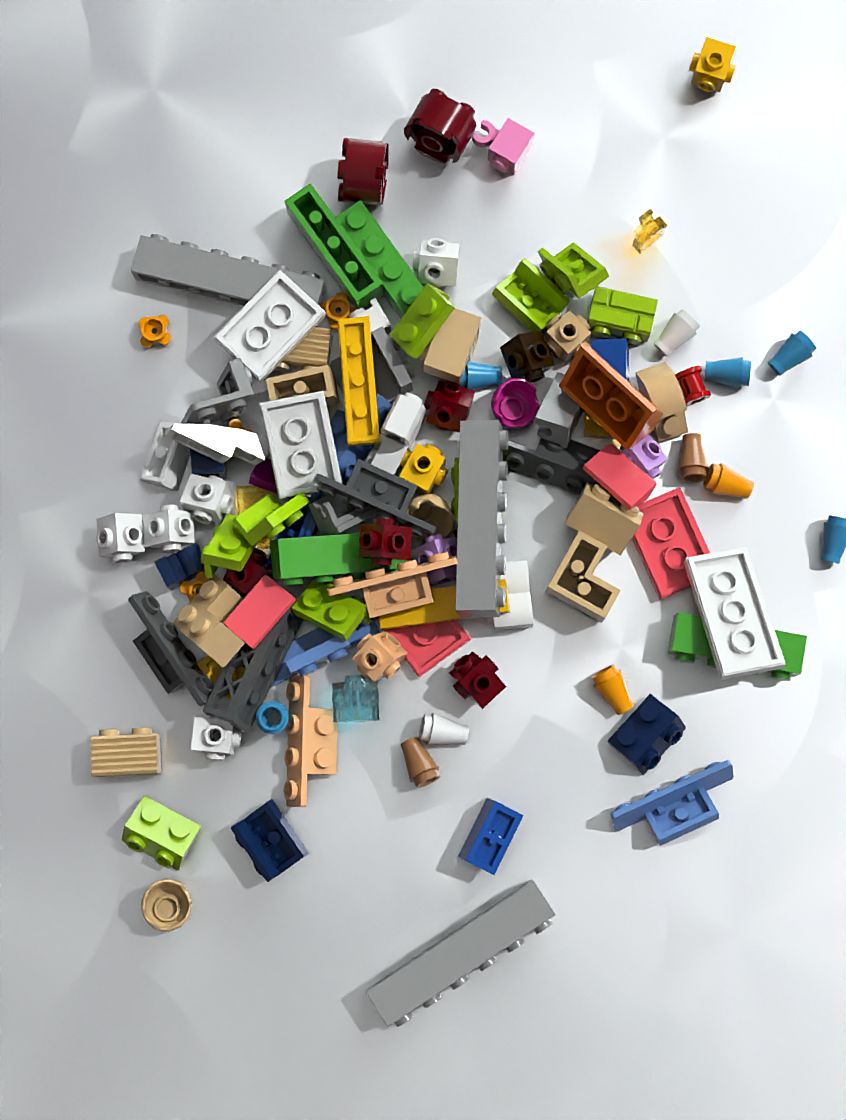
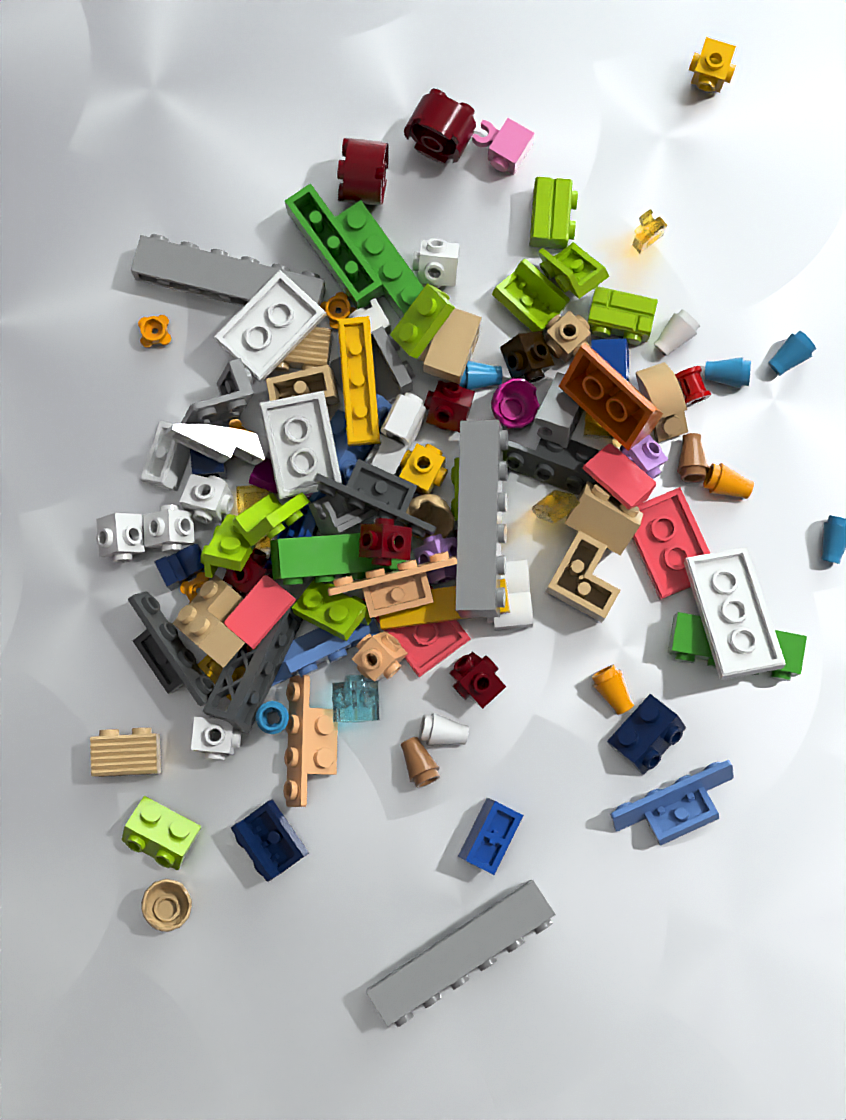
none -> lime brick [529,177,578,249]
none -> clear yellow plate [532,490,580,524]

